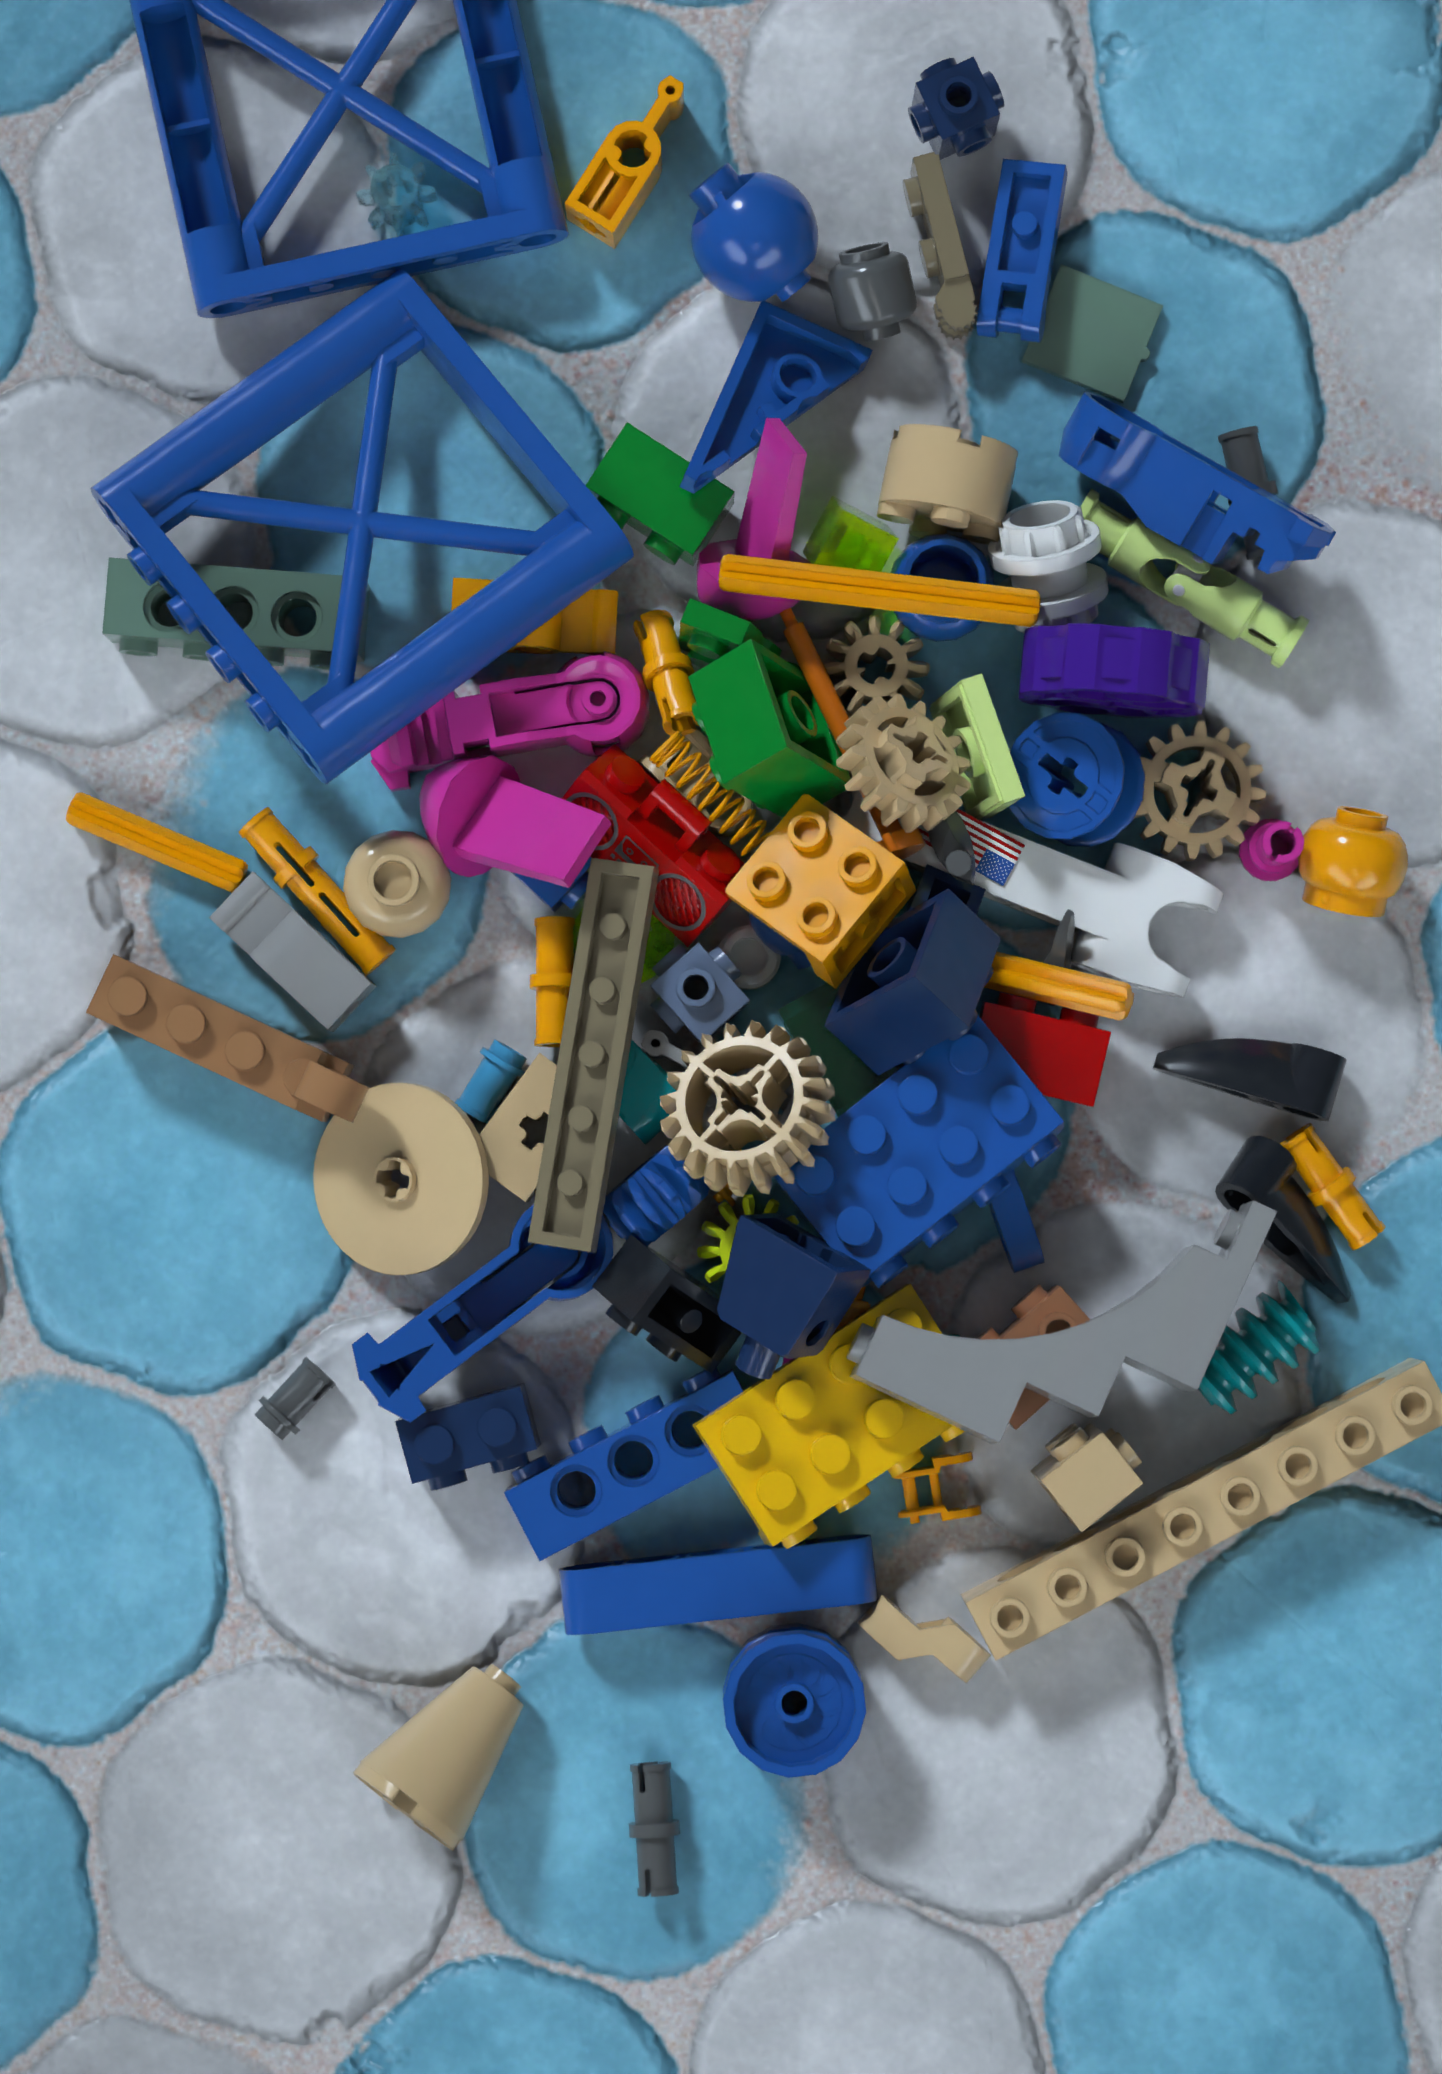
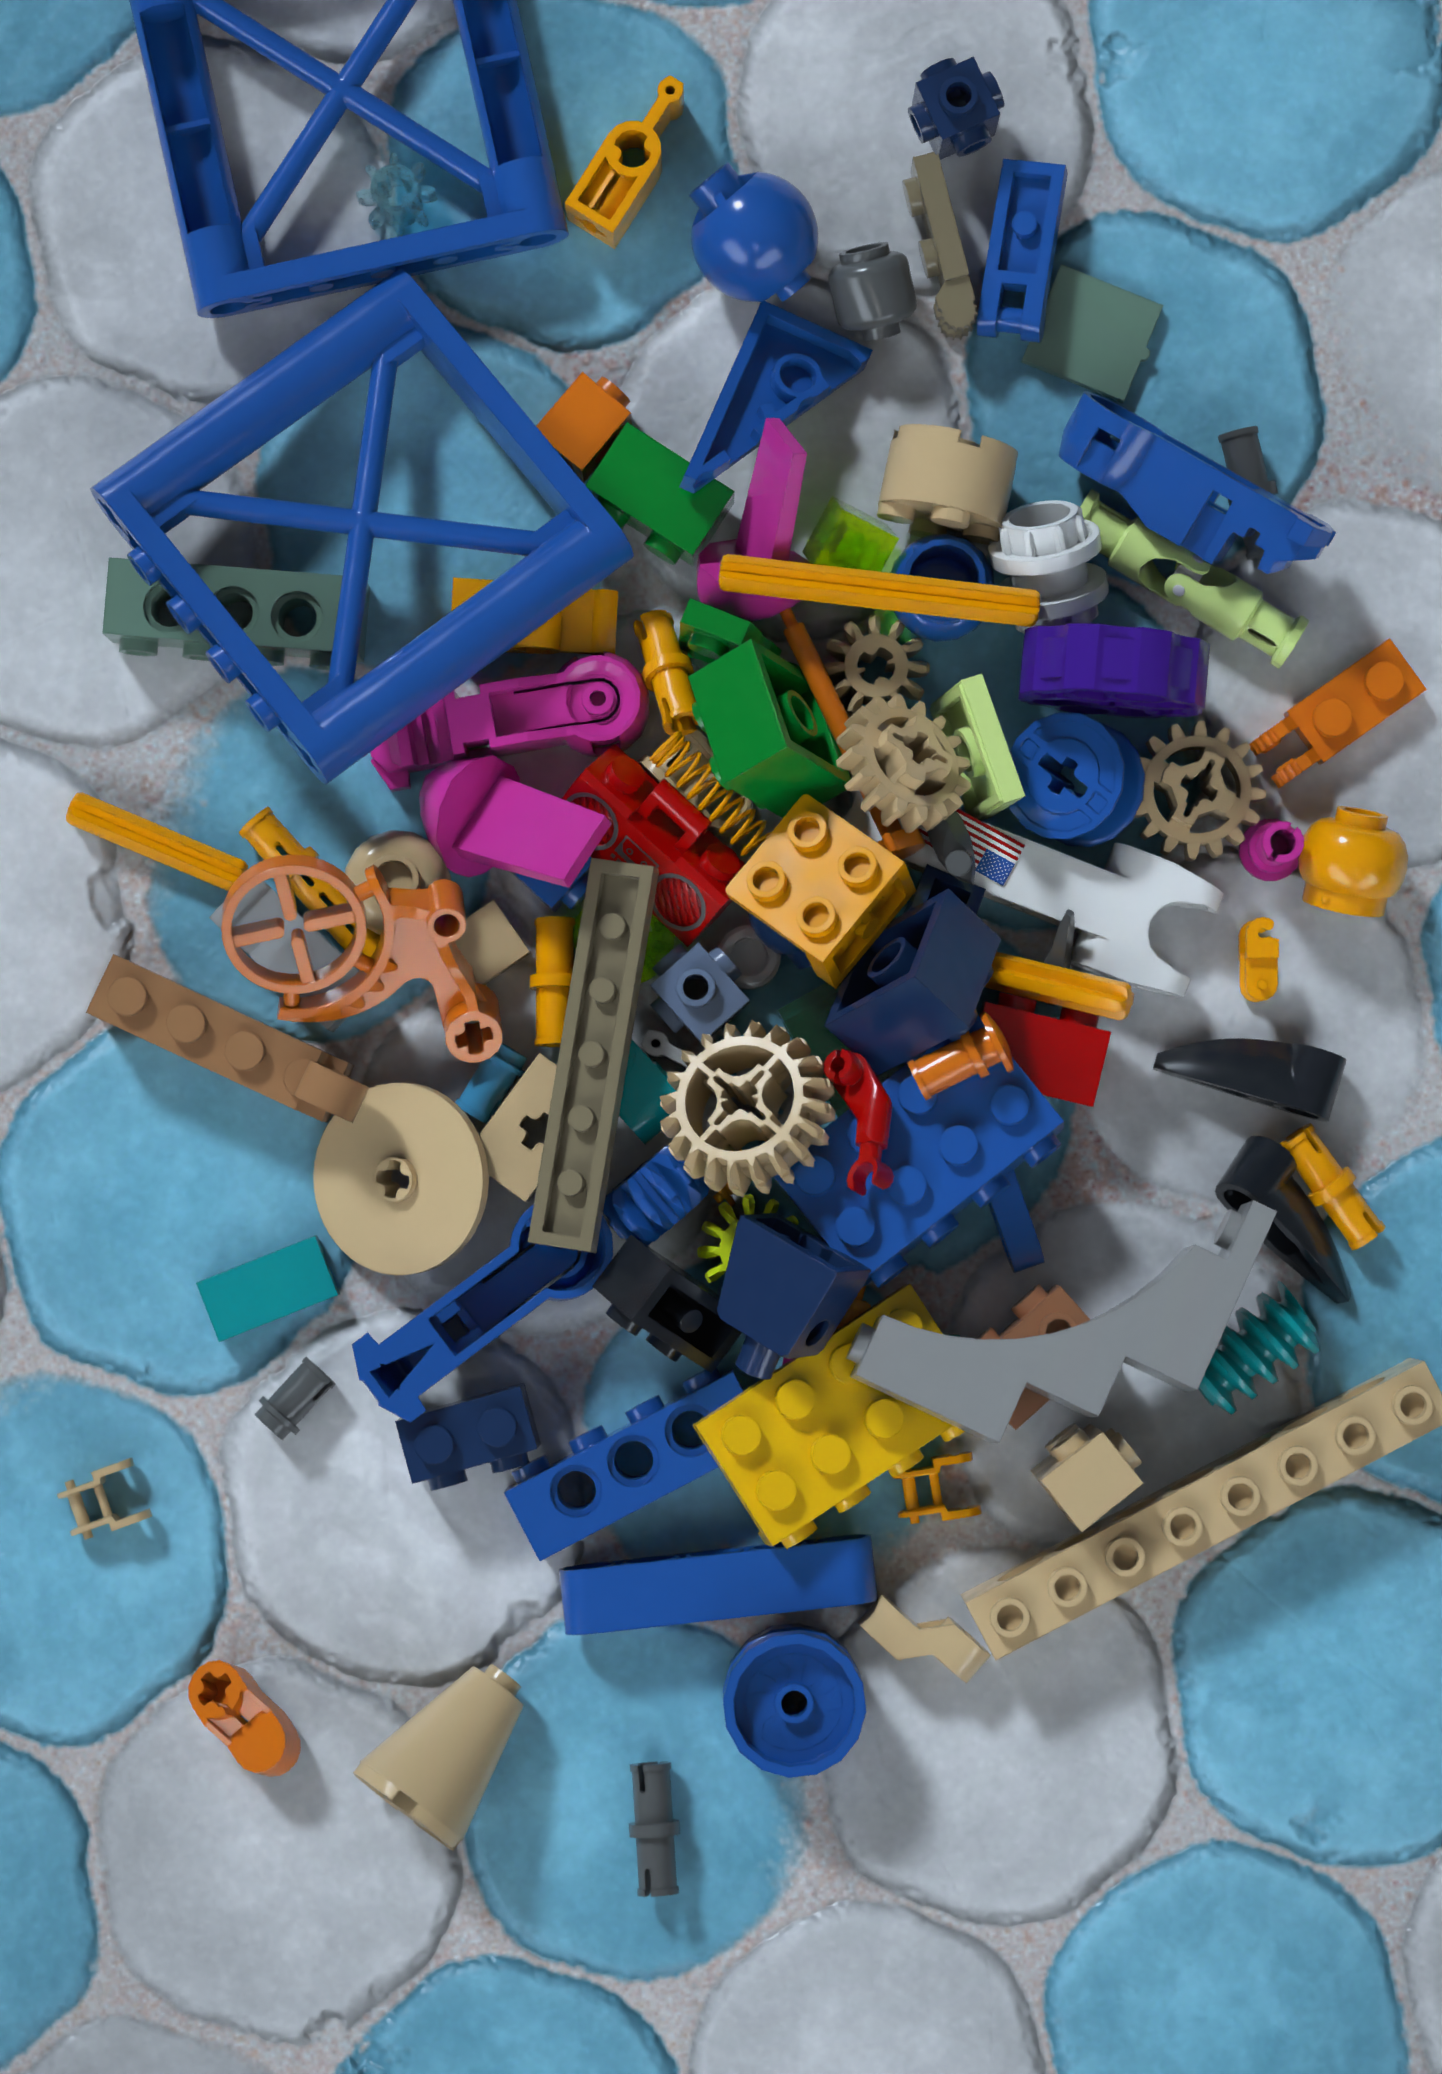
none -> tan piece [57,1457,152,1540]
none -> orange piece [188,1660,301,1777]
none -> teal tile [196,1235,340,1342]
none -> orange piece [221,855,502,1063]
none -> tan tile [455,899,531,985]
none -> orange brick [536,372,633,483]
none -> red arm [823,1049,894,1196]
none -> orange pin [907,1011,1014,1100]
none -> light orange piece [1238,917,1279,1002]
none -> orange hinge [1249,638,1427,788]

